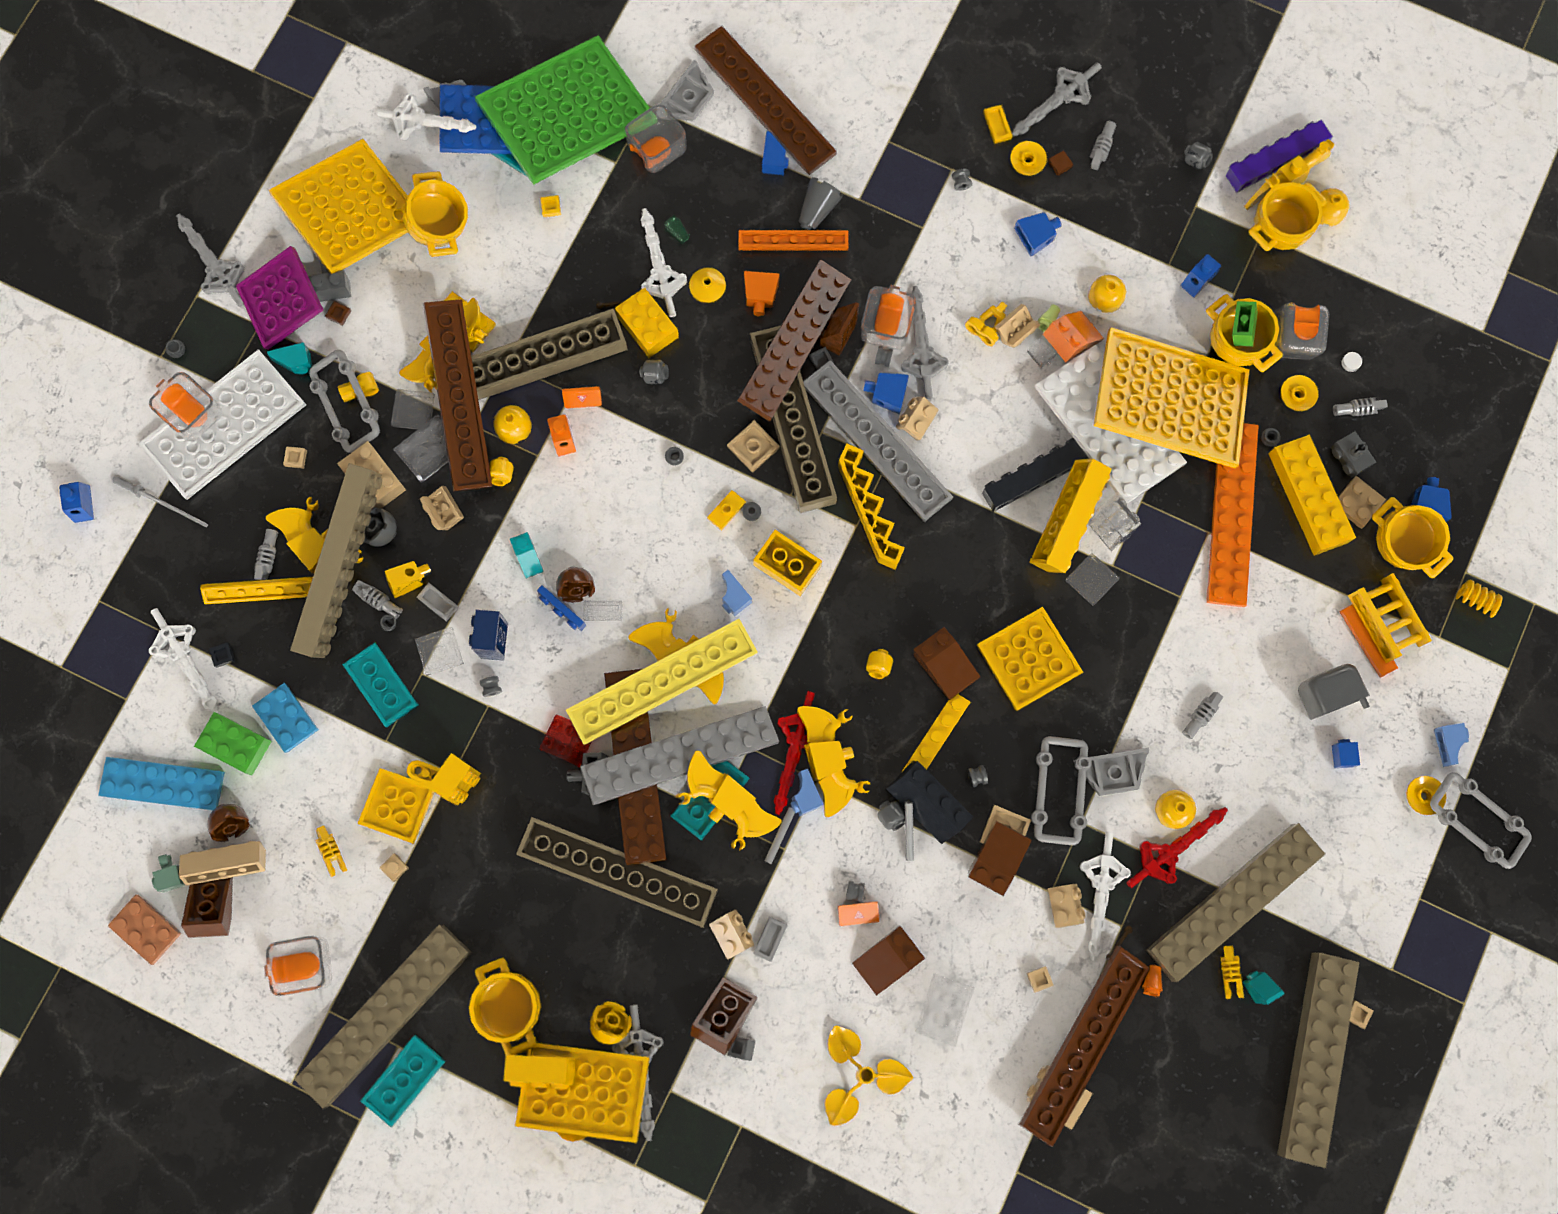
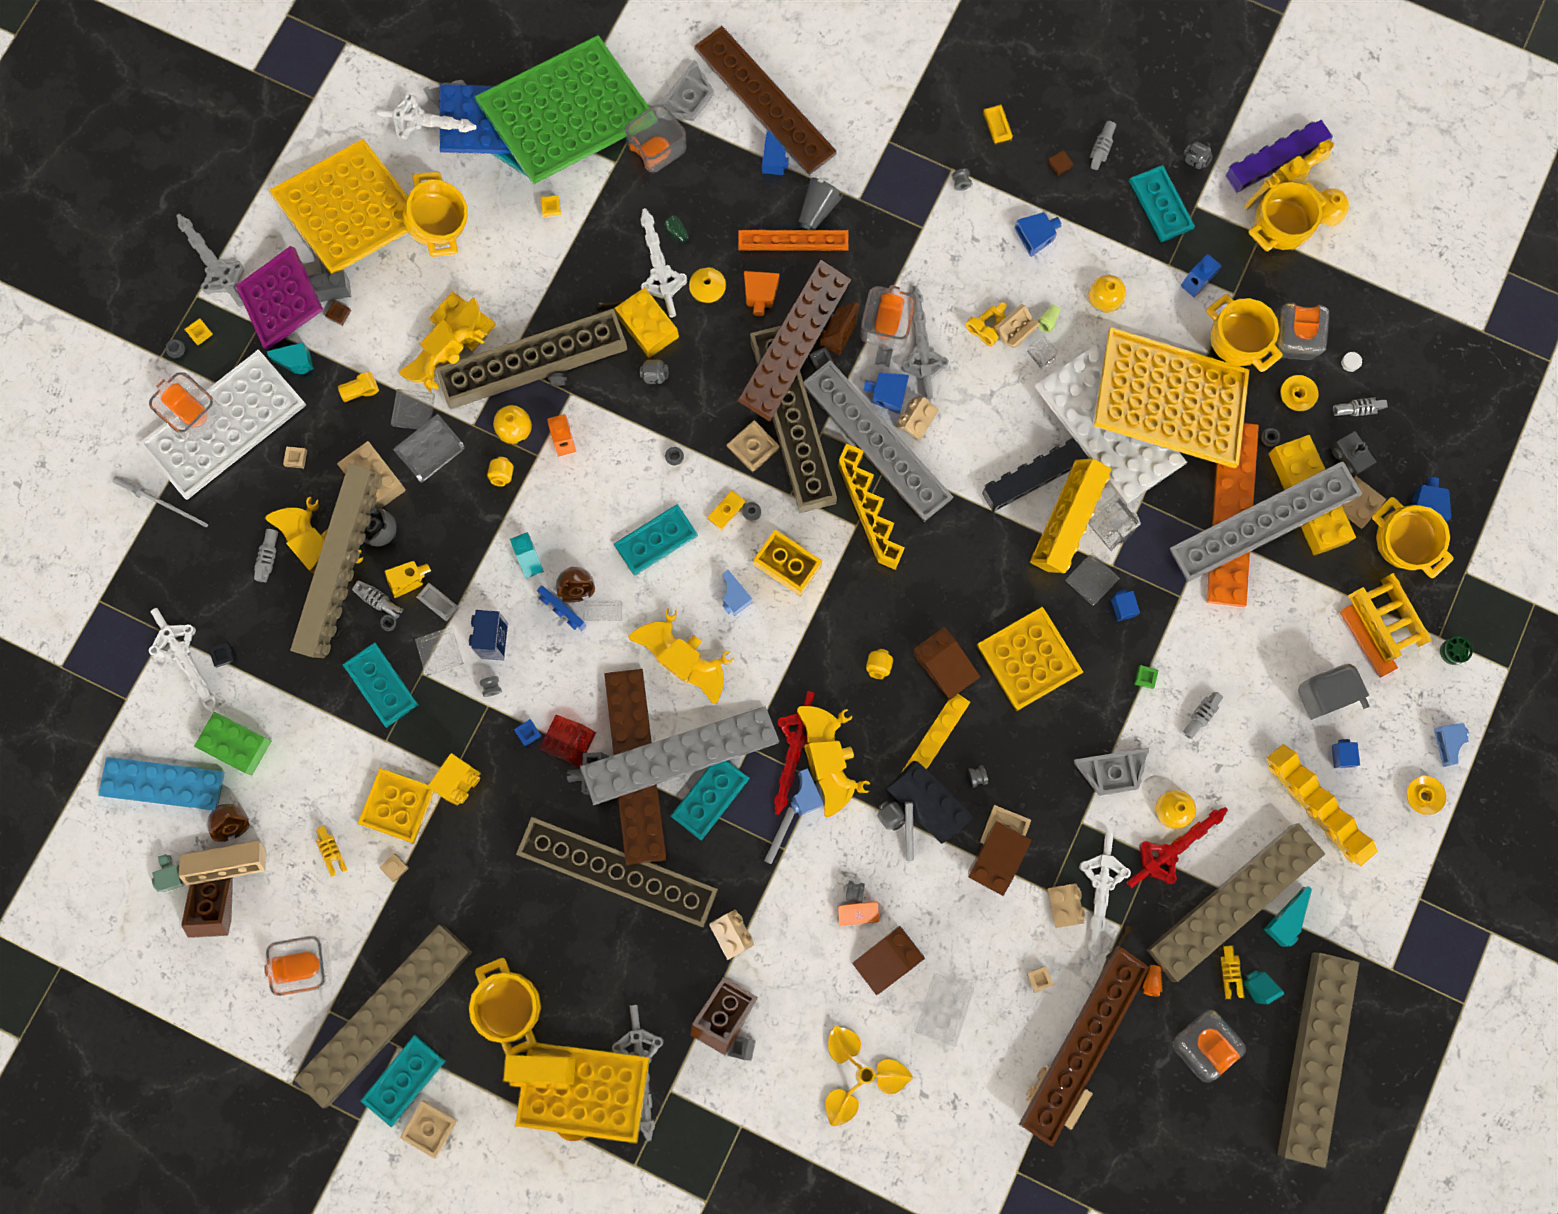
blue torso [59,482,94,523] -> none
nougat plate [108,895,182,965] -> none
yellow tile [200,577,313,604] -> none
dark azure plate [252,683,319,753] -> none
light grey bar [309,350,380,453] -> none
yellow plate [407,760,440,785] -> none
tan bracket [420,486,464,530] -> none
reddish brown plate [423,299,492,492] -> none
orange slope [562,386,602,409] -> none
light yellow plate [566,619,758,745] -> none
yellow cylinder [590,1002,632,1045] -> none
yellow torso [676,750,782,850] -> none
light grey tile [753,917,787,962] -> none
yellow dish [1010,141,1047,175] -> none
light grey bar [1011,63,1101,137] -> none
light grey bar [1031,736,1092,845] -> none
orange slope [1043,311,1104,362] -> none
bright green brick [1232,301,1258,346] -> none
tan plate [1350,1000,1373,1029] -> none
light grey bar [1430,772,1532,869] -> none
yellow piece [1456,579,1502,618] -> none
none -> yellow plate [185,318,213,345]
none -> tan plate [400,1100,458,1159]
none -> blue plate [514,719,542,747]
none -> dark grey plate [548,373,567,386]
none -> teal tile [614,504,698,576]
none -> blue brick [1111,590,1140,621]
none -> teal tile [1129,165,1195,242]
none -> bright green tile [1134,665,1159,689]
none -> light grey plate [1170,461,1362,582]
none -> clear piece [1172,1010,1246,1082]
none -> teal slope [1264,886,1312,947]
none -> yellow brick [1266,744,1378,867]
none -> dark green wheel [1440,636,1473,665]

